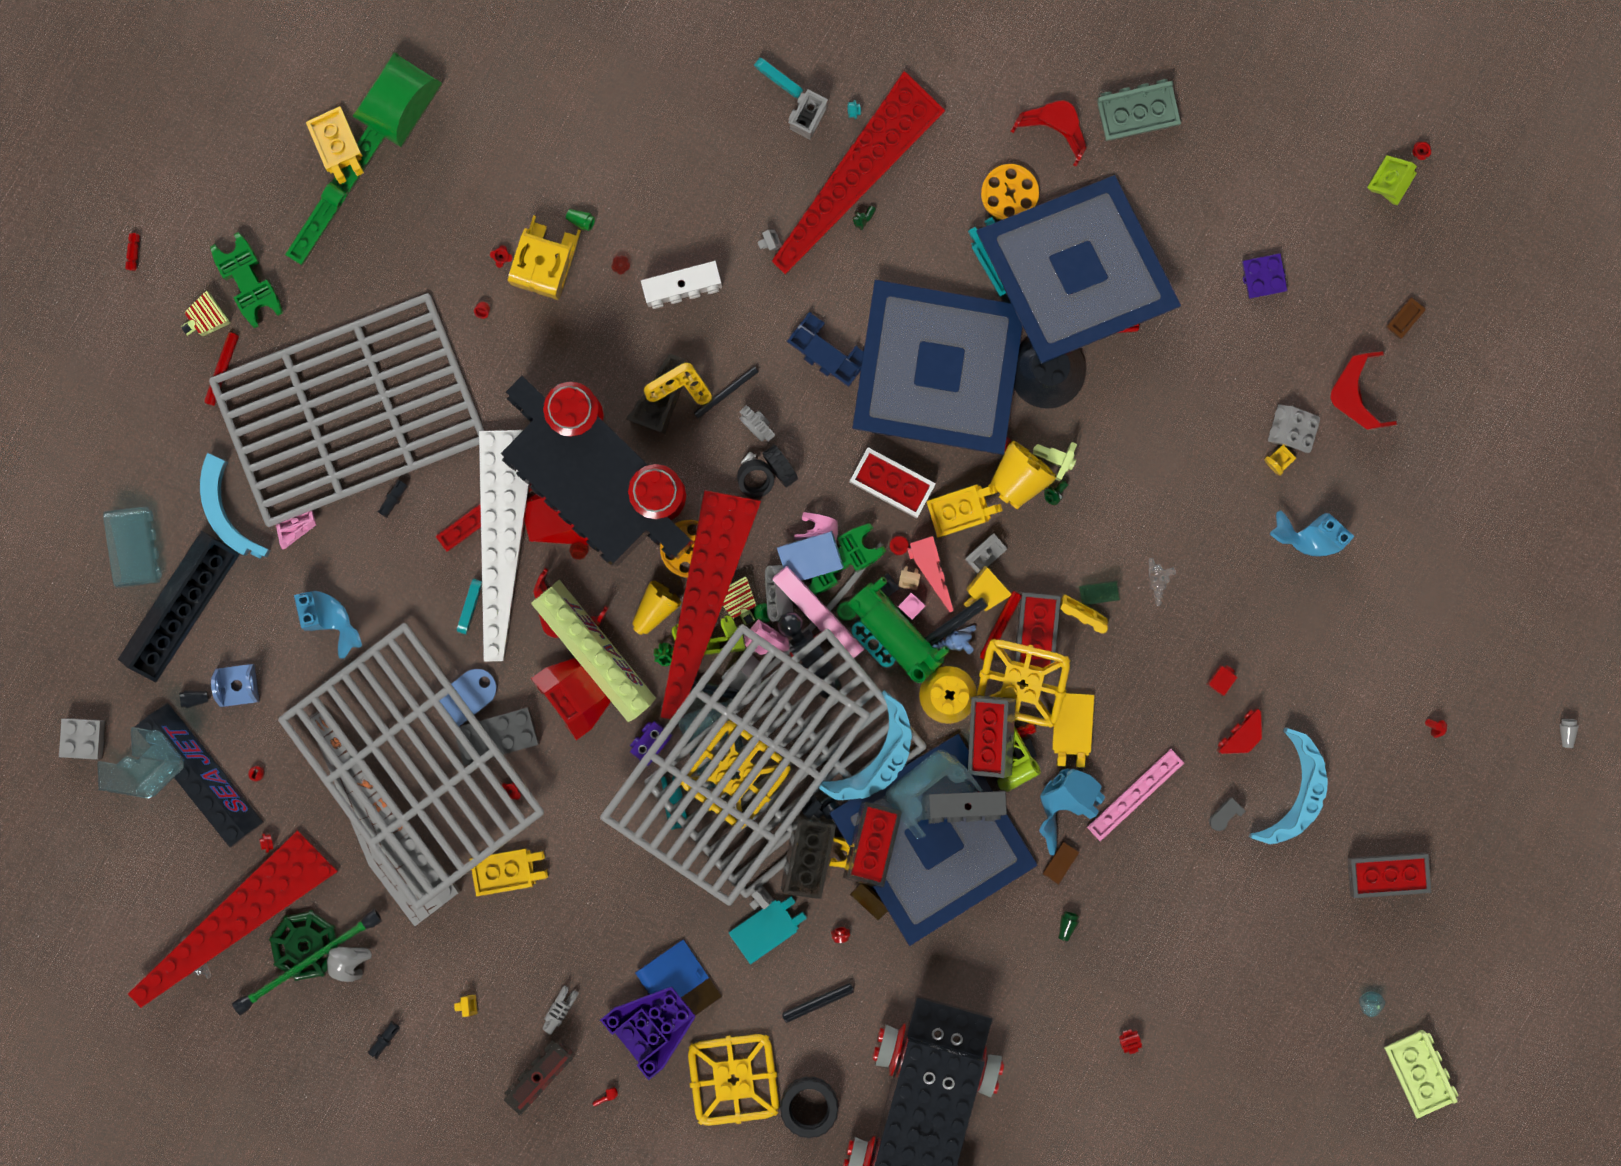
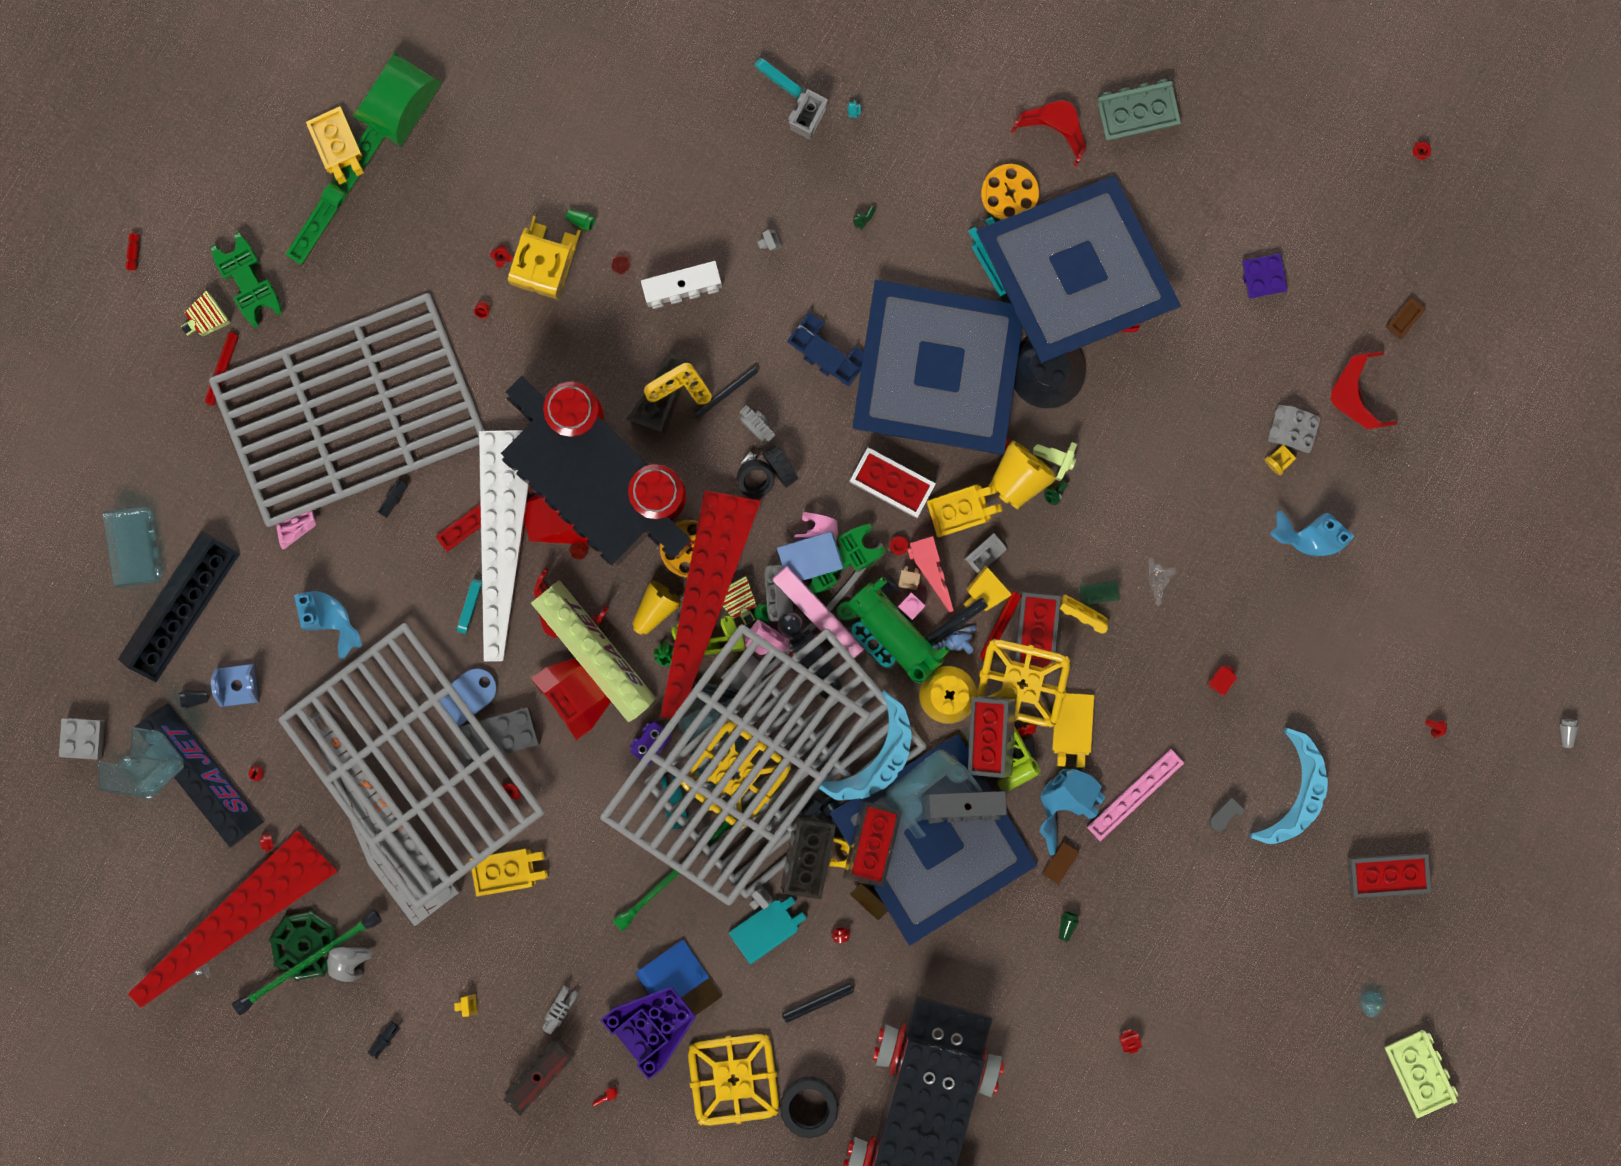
medium azure arch [200,453,271,559] -> none
red wing [772,71,945,275] -> none
red slope [1217,709,1262,754] -> none
lime bracket [1367,155,1417,206] -> none
none -> green hose [613,811,744,932]

